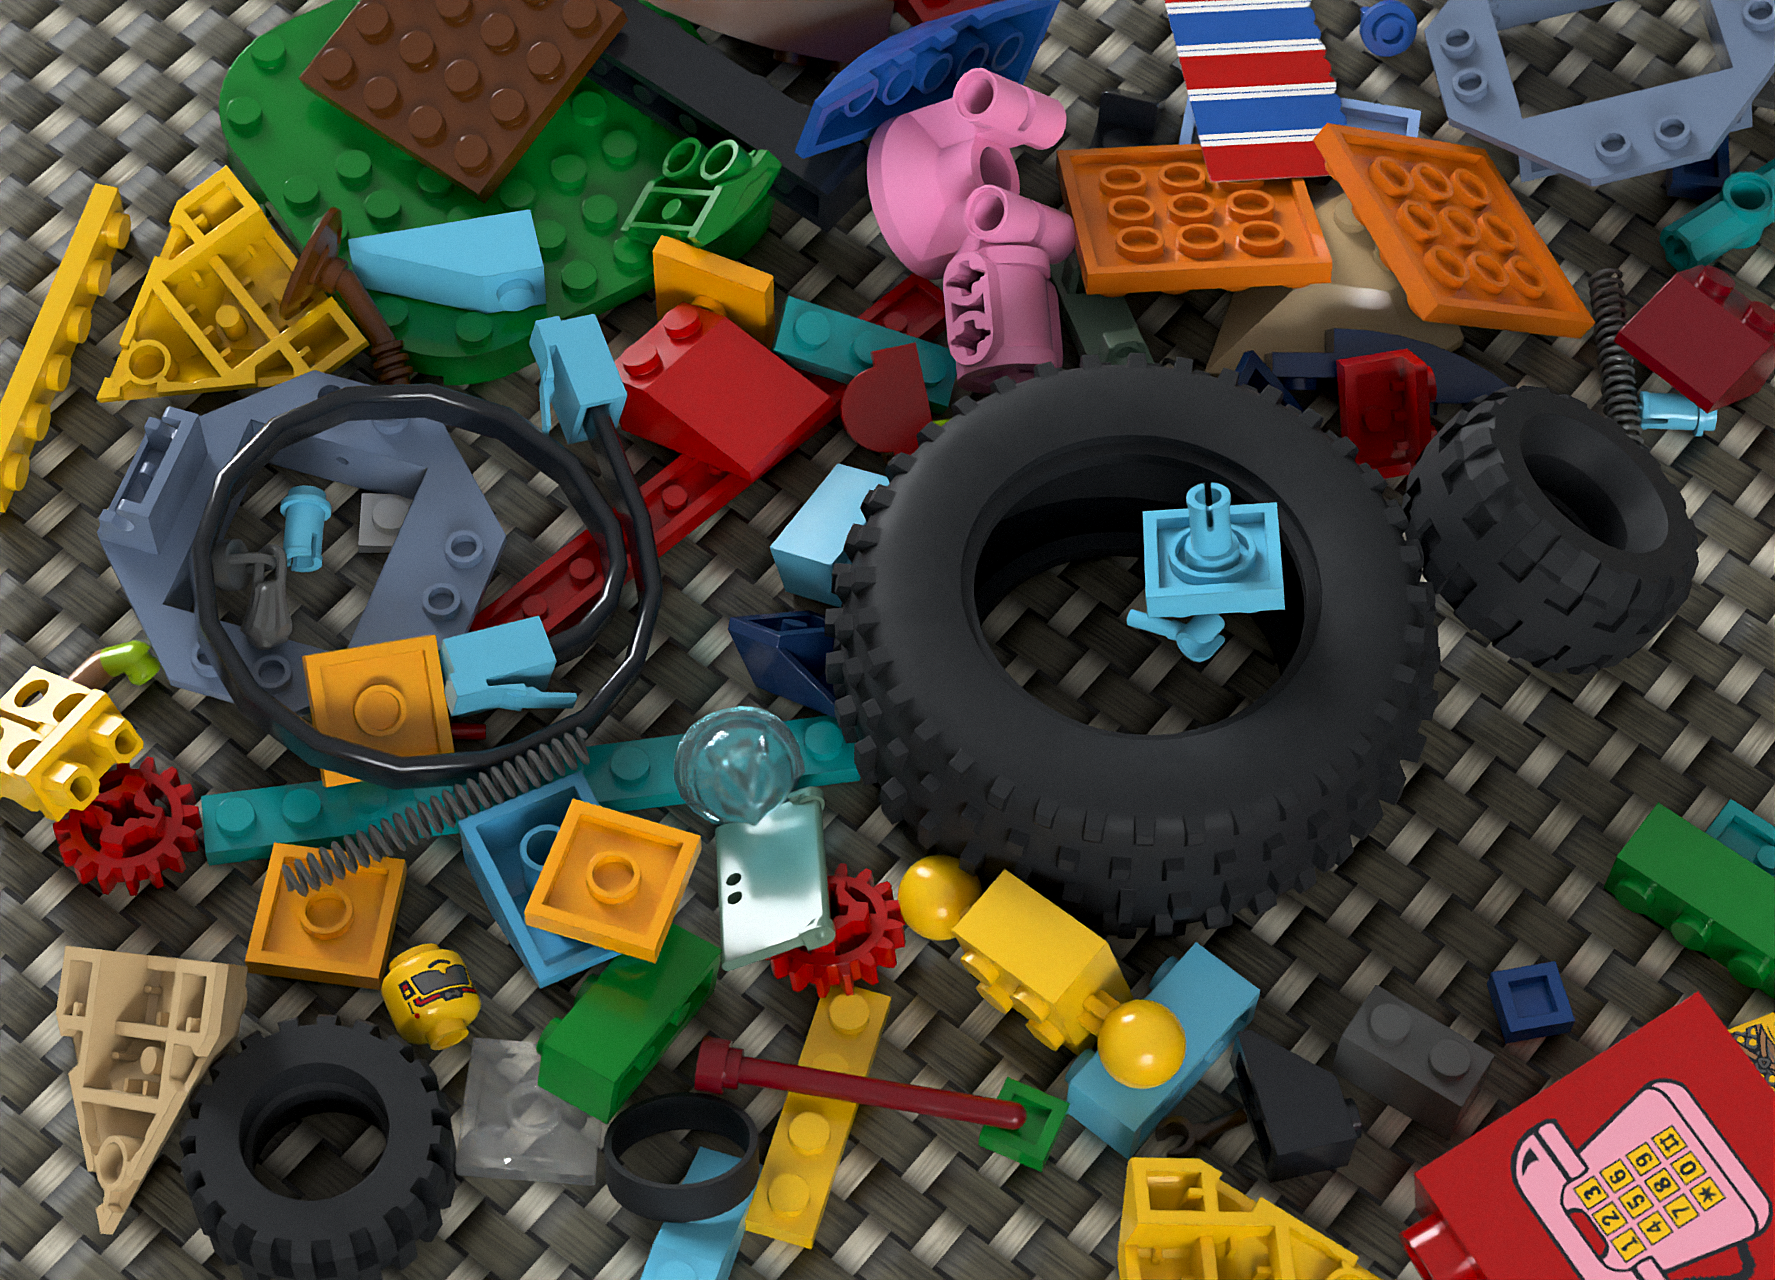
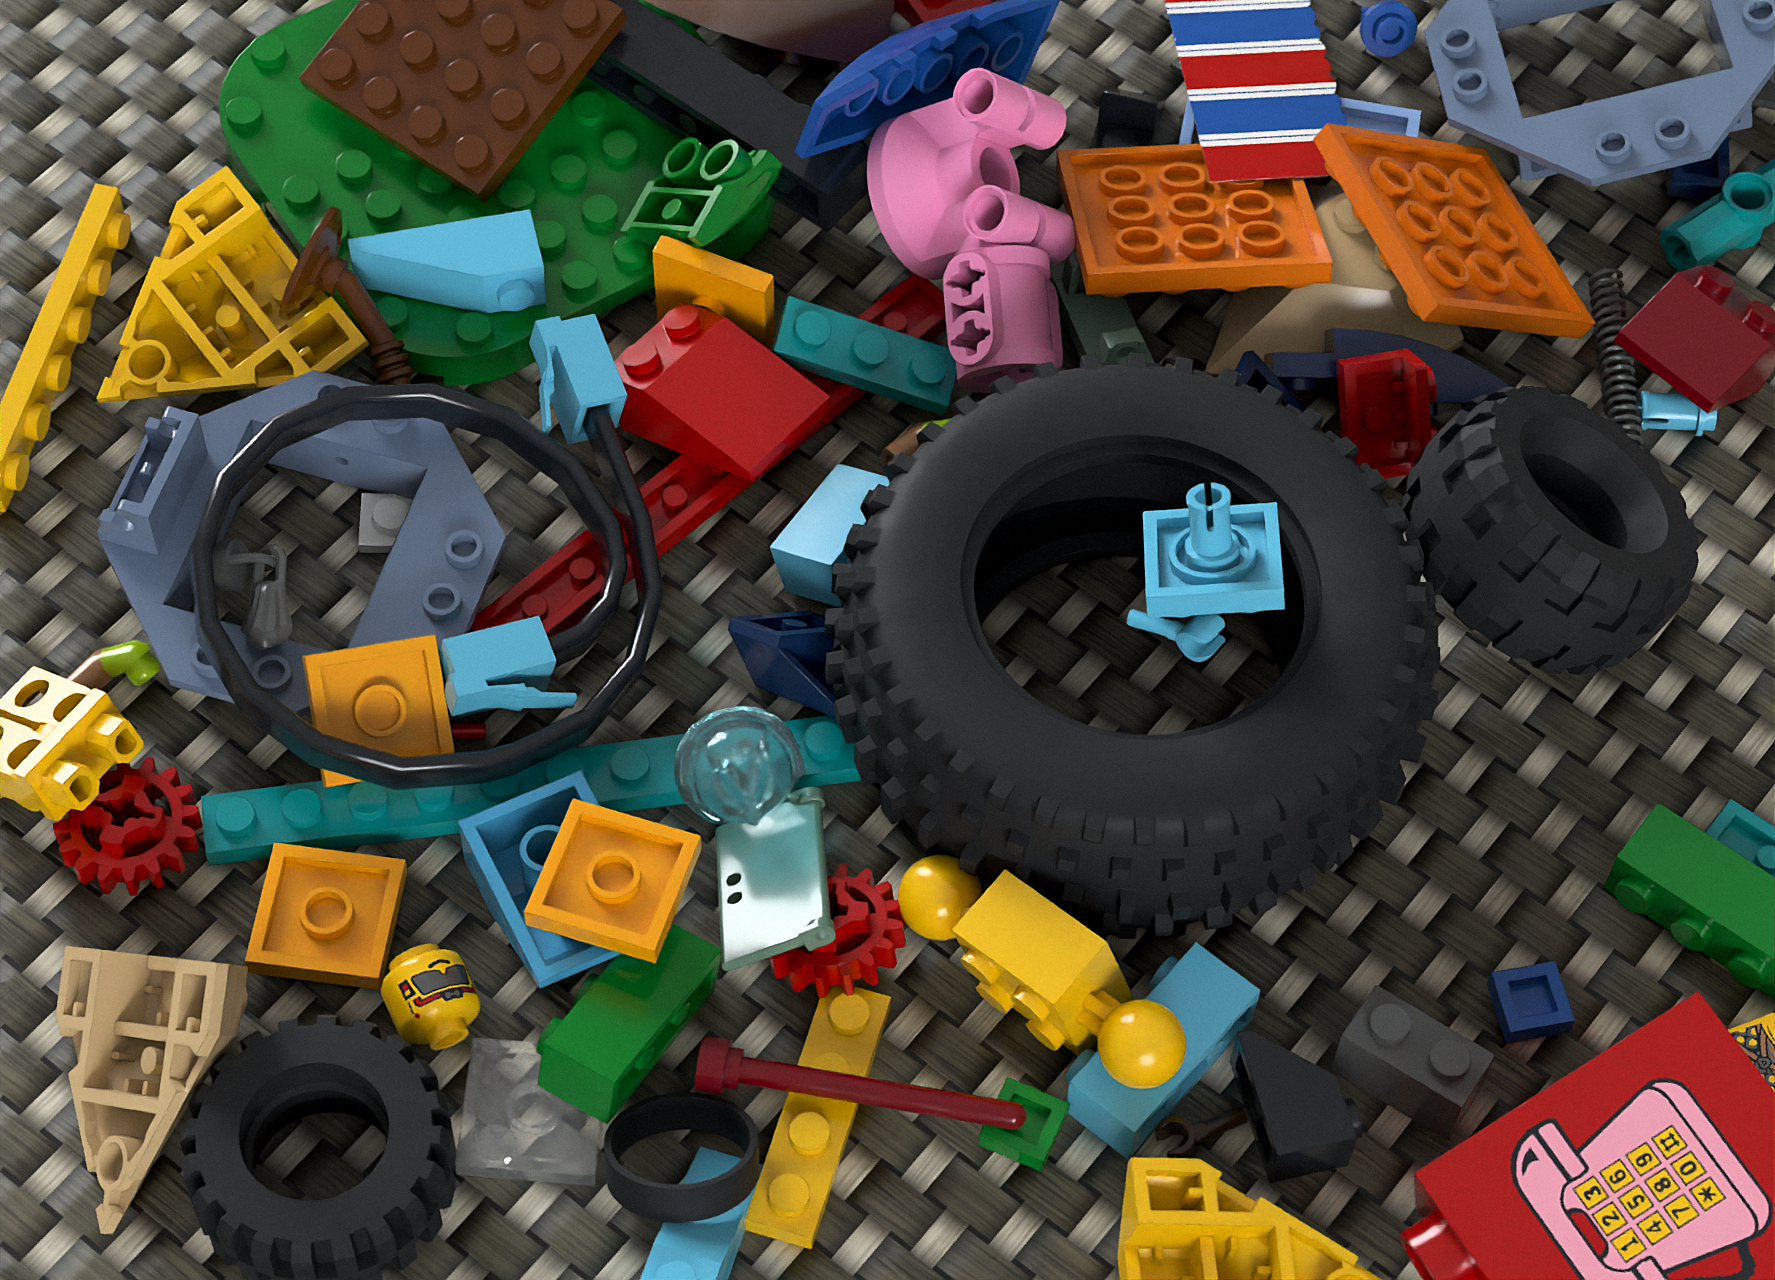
medium azure pin [280,485,332,573] -> none
dark grey piece [281,727,590,897] -> none
red piece [840,342,933,457] -> none

